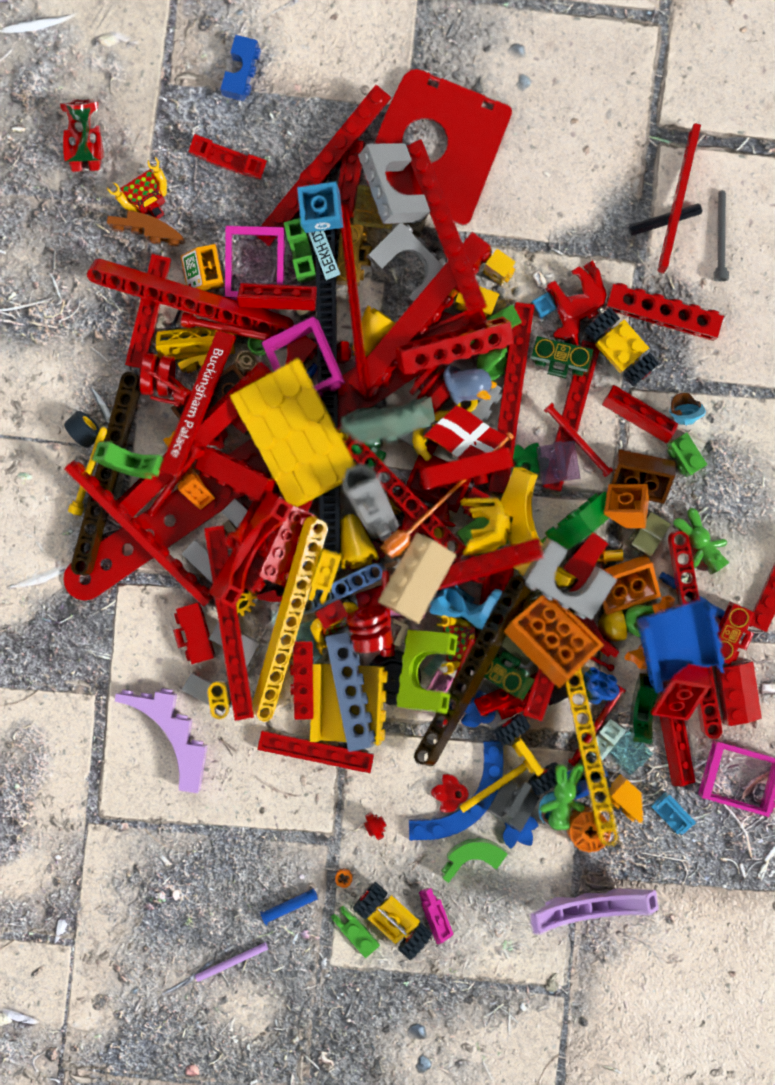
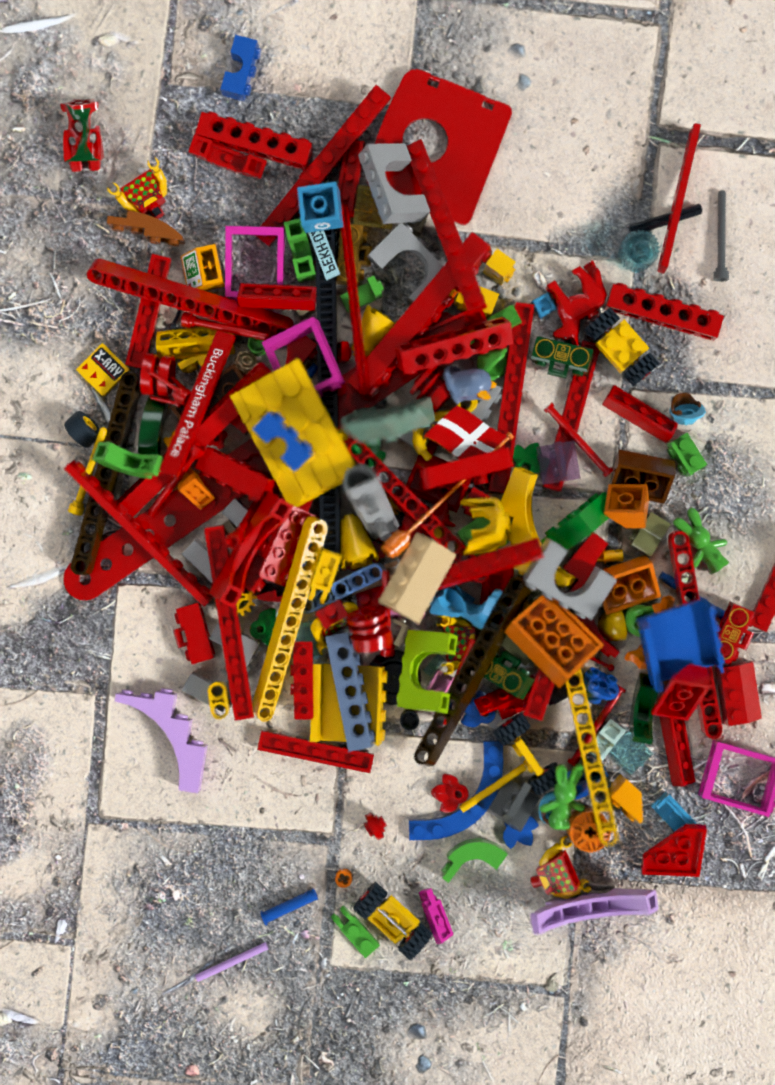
none -> tile [76,343,131,397]
none -> dark green arch [138,397,168,456]
none -> red brick [195,111,313,170]
none -> green plate [250,608,276,646]
none -> blue arch [253,411,314,472]
none -> bright green bracket [340,276,384,313]
none -> black wheel [400,709,419,730]
none -> torso [530,836,591,899]
none -> clear light blue brick [618,230,660,273]
none -> red plate [641,824,707,877]

